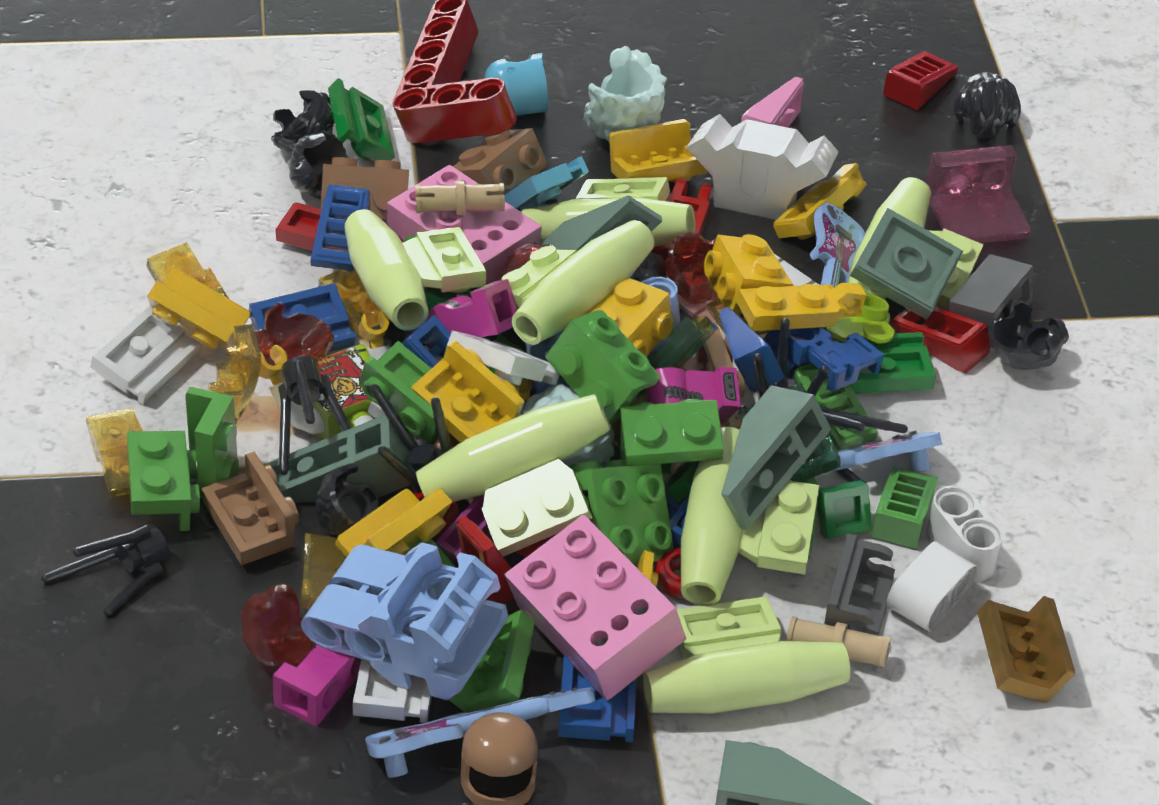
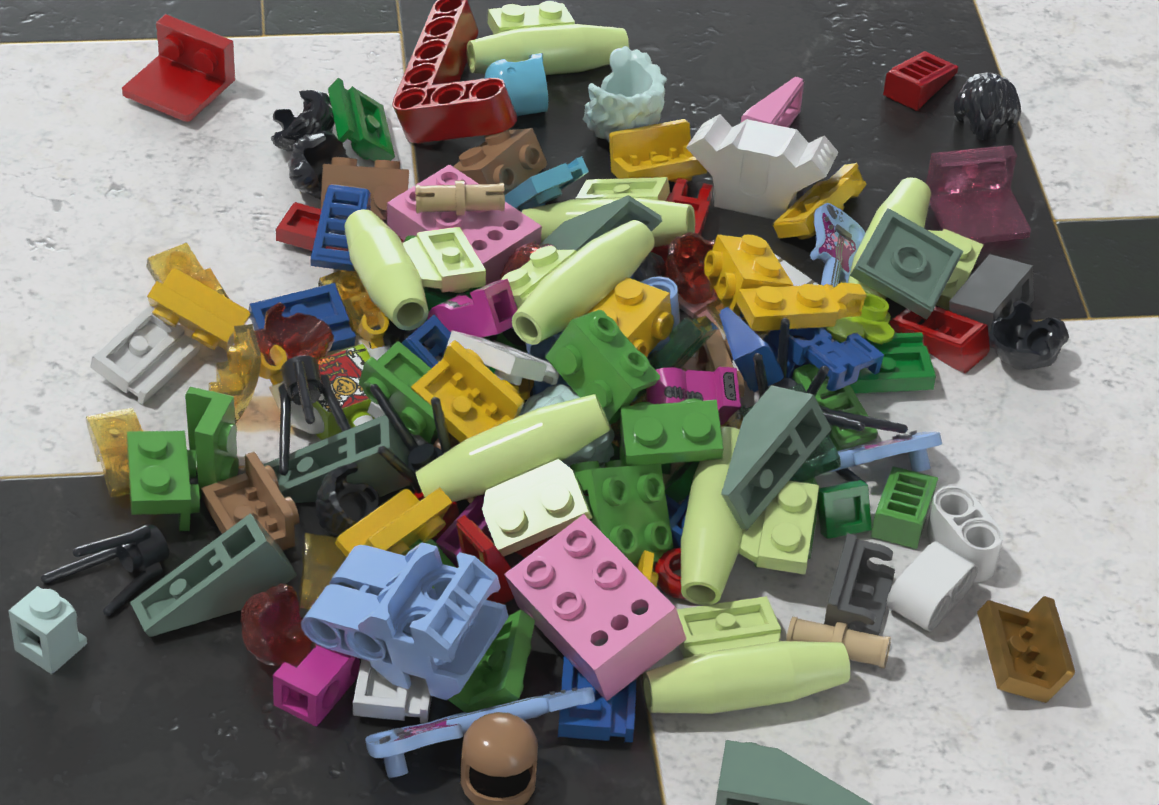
none -> light aqua brick [8,586,87,674]
none -> red bracket [122,14,235,122]
none -> sand green slope [130,513,297,637]
none -> yellowish green plate [467,1,629,75]

